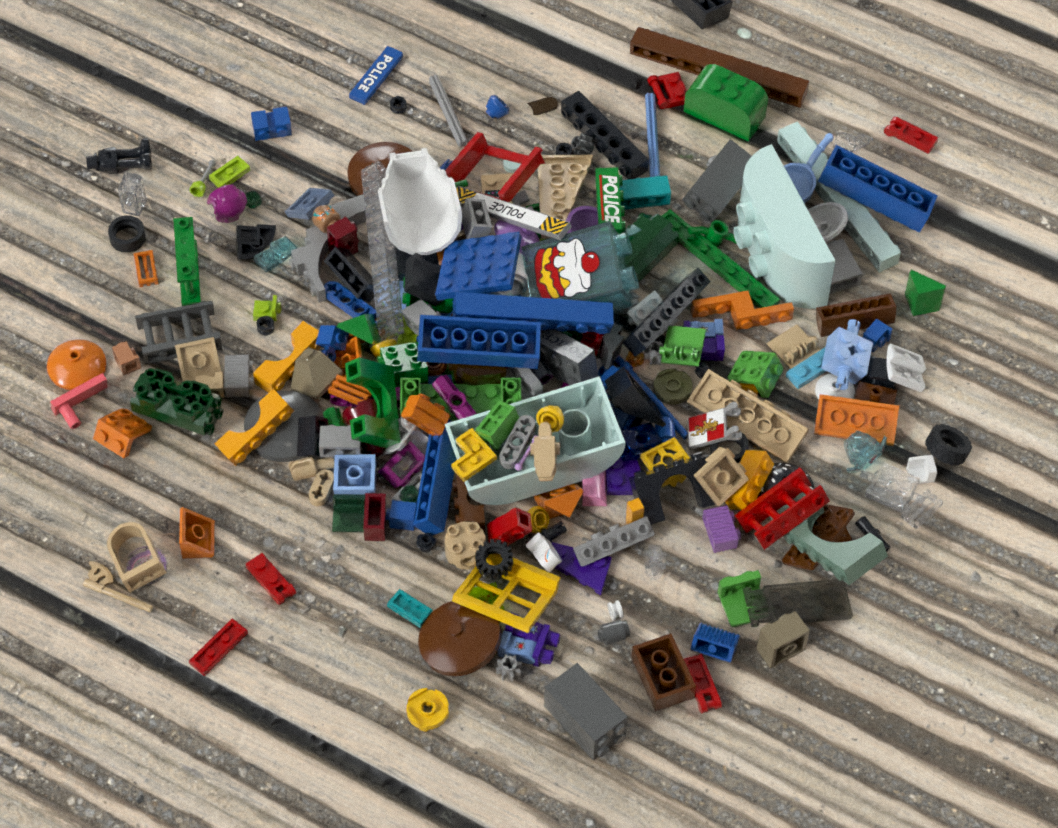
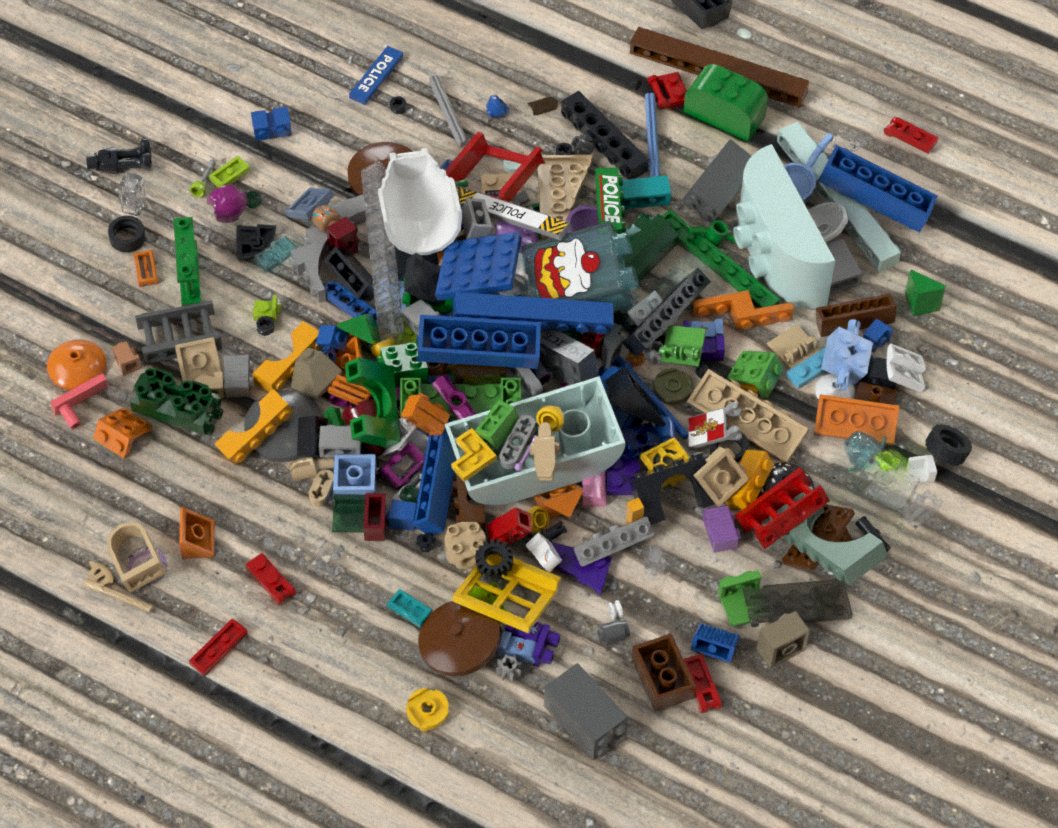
none -> clear neon green slope [874,449,909,472]

